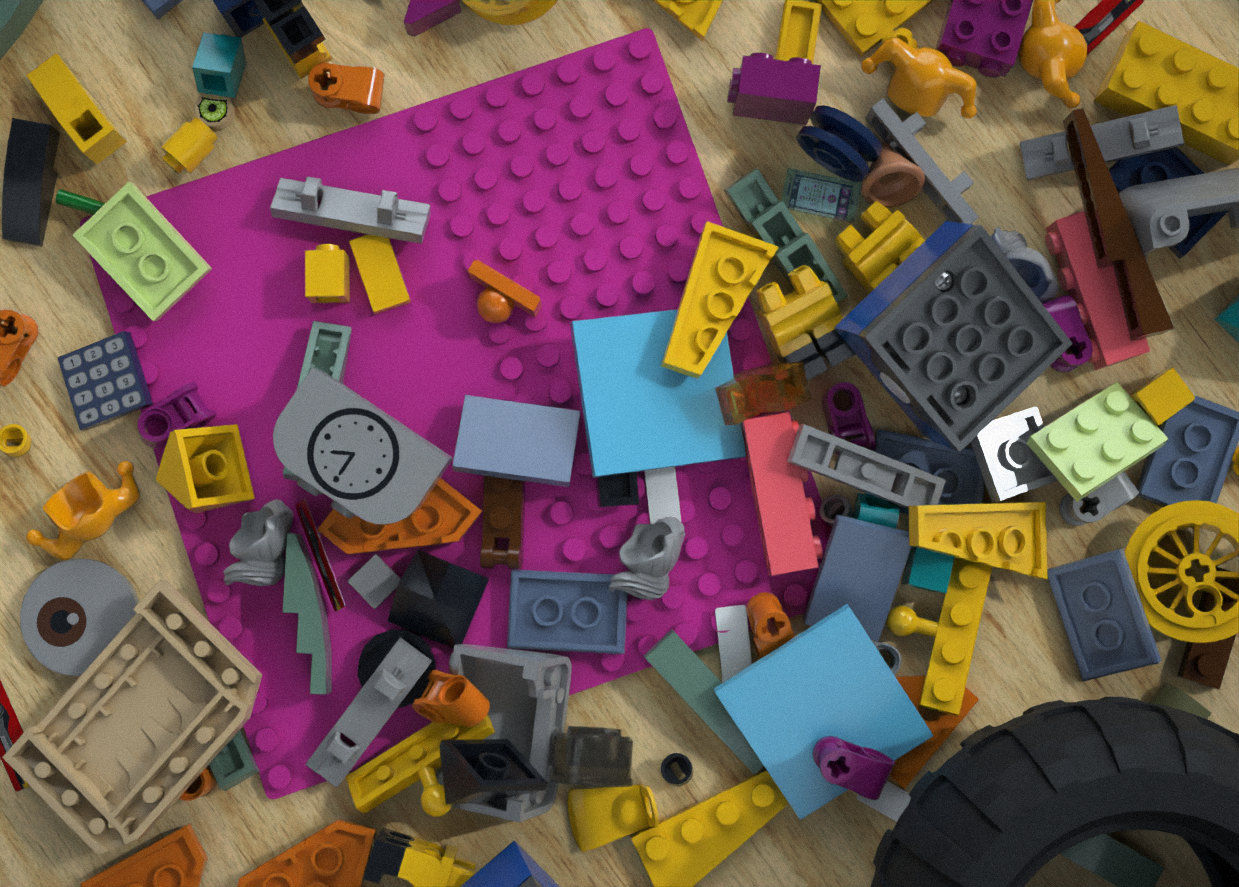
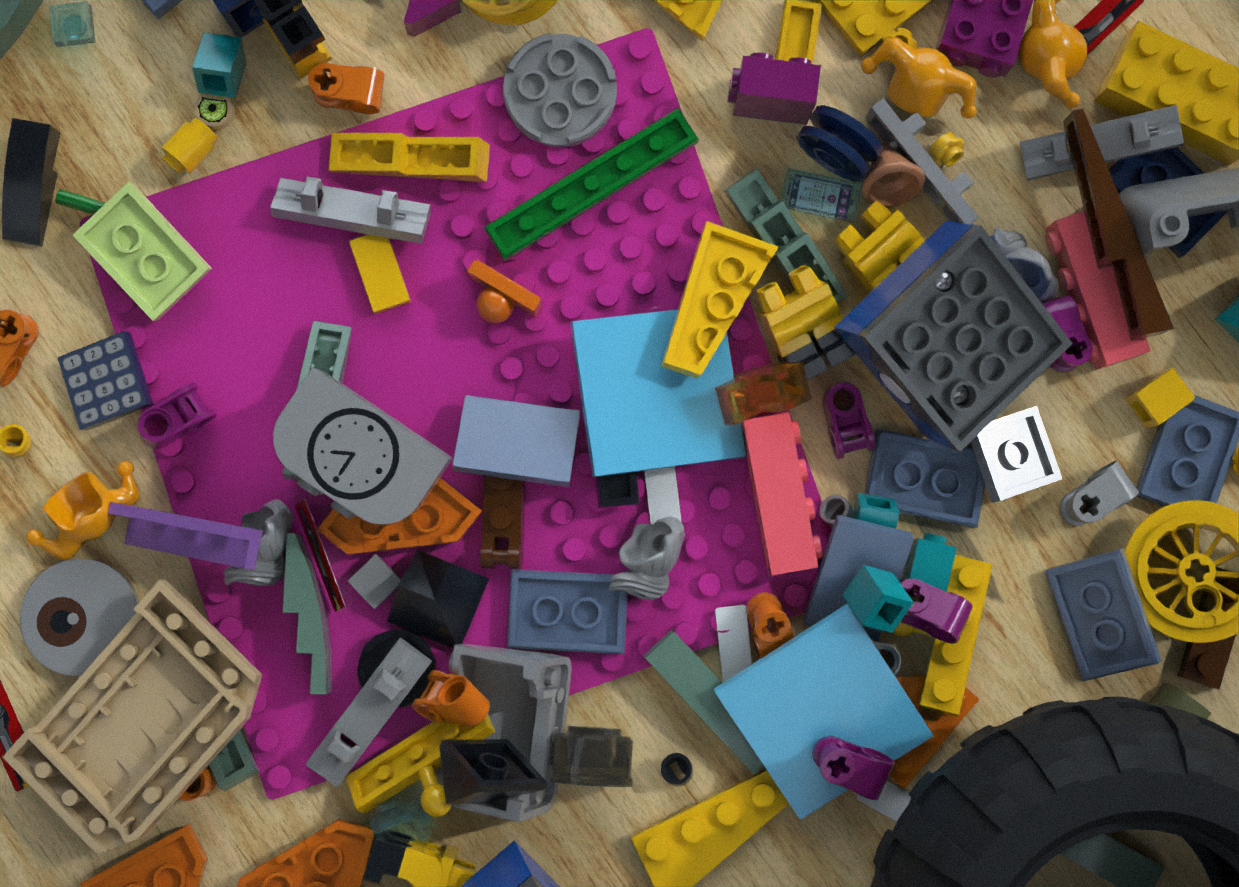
yellow slope [26,53,127,164] -> none
yellow slope [155,424,255,513] -> none
yellow brick [305,244,350,303] -> none
yellow piece [567,784,659,852] -> none
light grey hinge [787,424,946,509] -> none
yellow wing [908,502,1048,579] -> none
yellowish green plate [1026,382,1168,502] -> none
none -> clear light blue plate [49,1,96,47]
none -> medium lavender fence [108,502,263,570]
none -> yellow slope [329,133,490,182]
none -> clear light blue bracket [369,798,434,843]
none -> green tile [484,108,699,262]
none -> light grey tile [503,33,617,147]
none -> teal brick [842,565,914,633]
none -> magenta piece [900,578,973,644]
none -> yellow plate [929,132,965,167]

